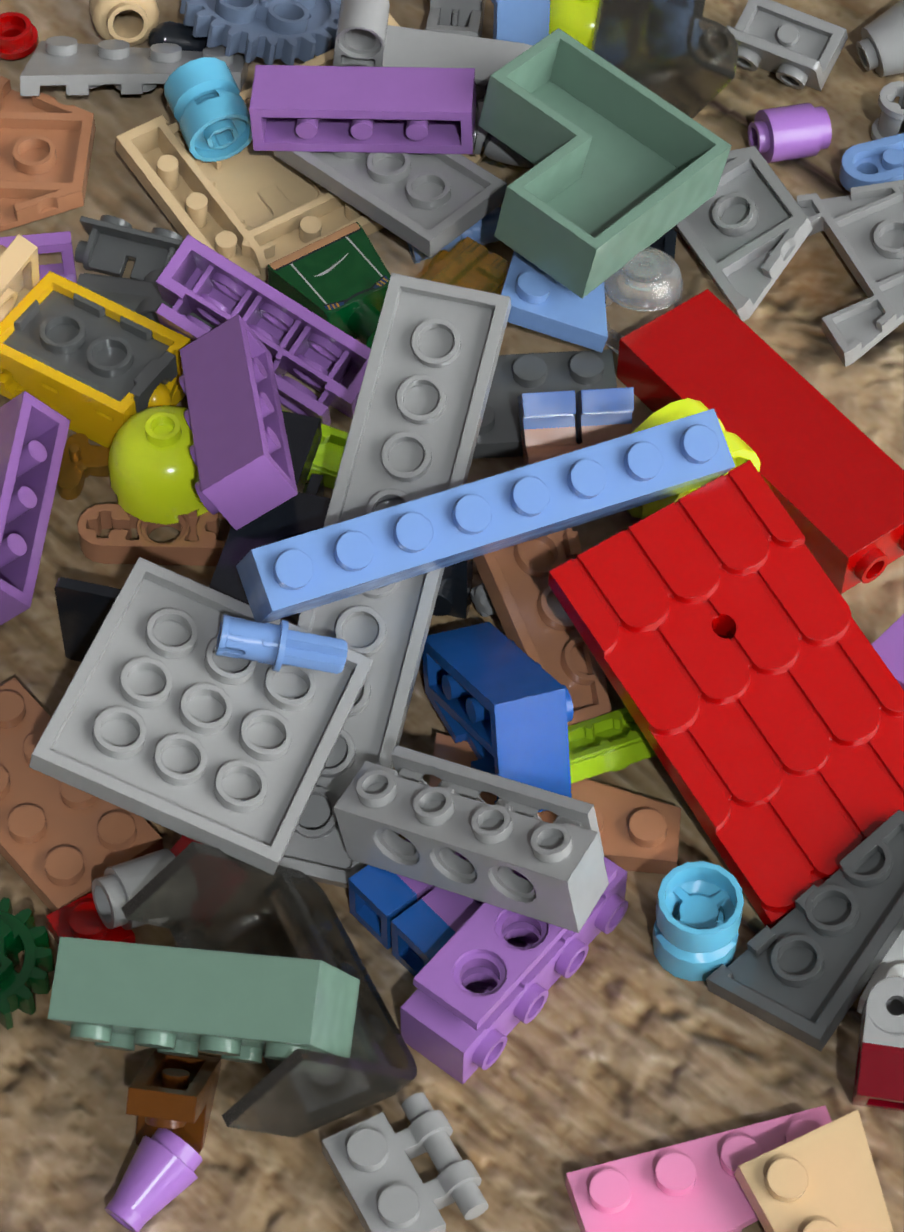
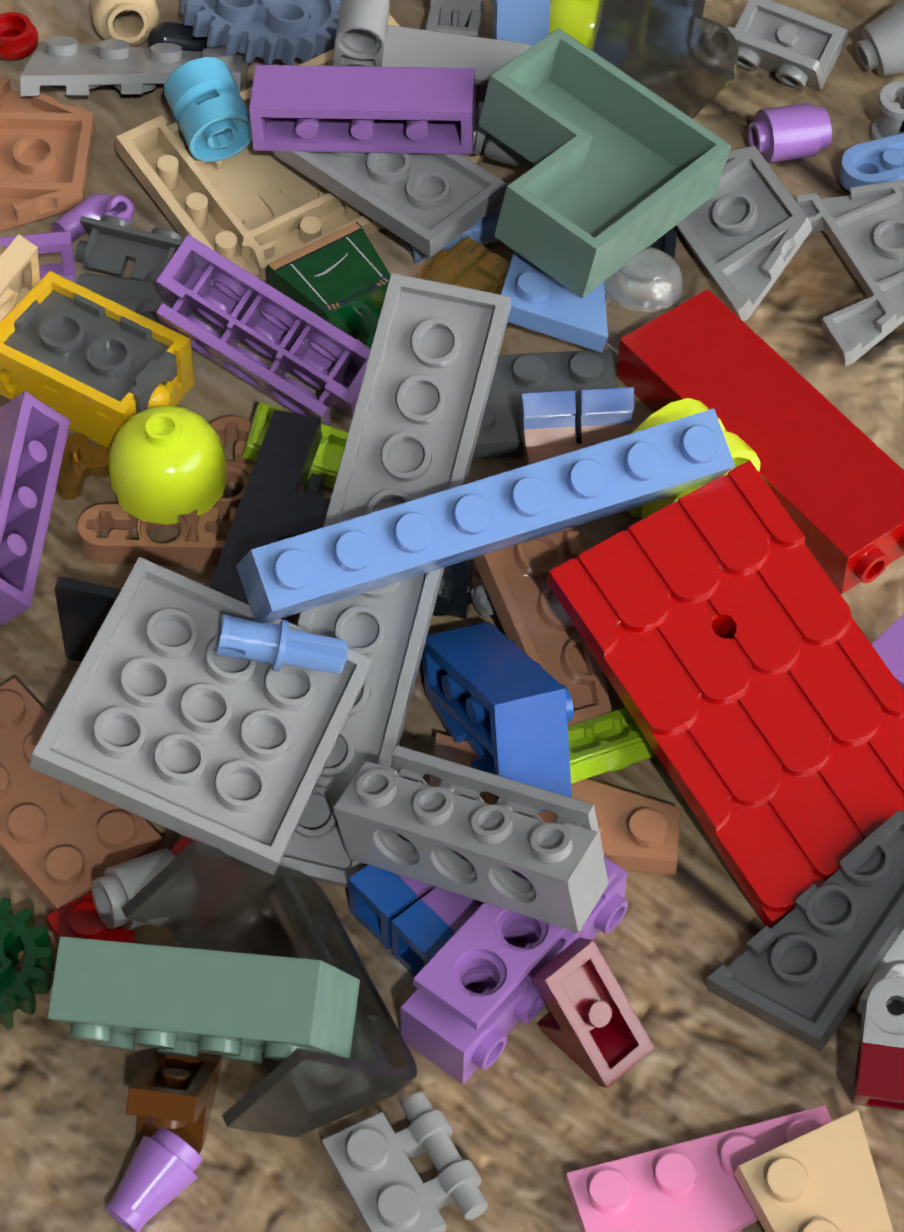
medium lavender brick [179,314,298,530] -> none
medium azure wheel [652,861,744,981] -> none
none -> medium lavender arm [51,194,135,242]
none -> slope [531,937,655,1088]

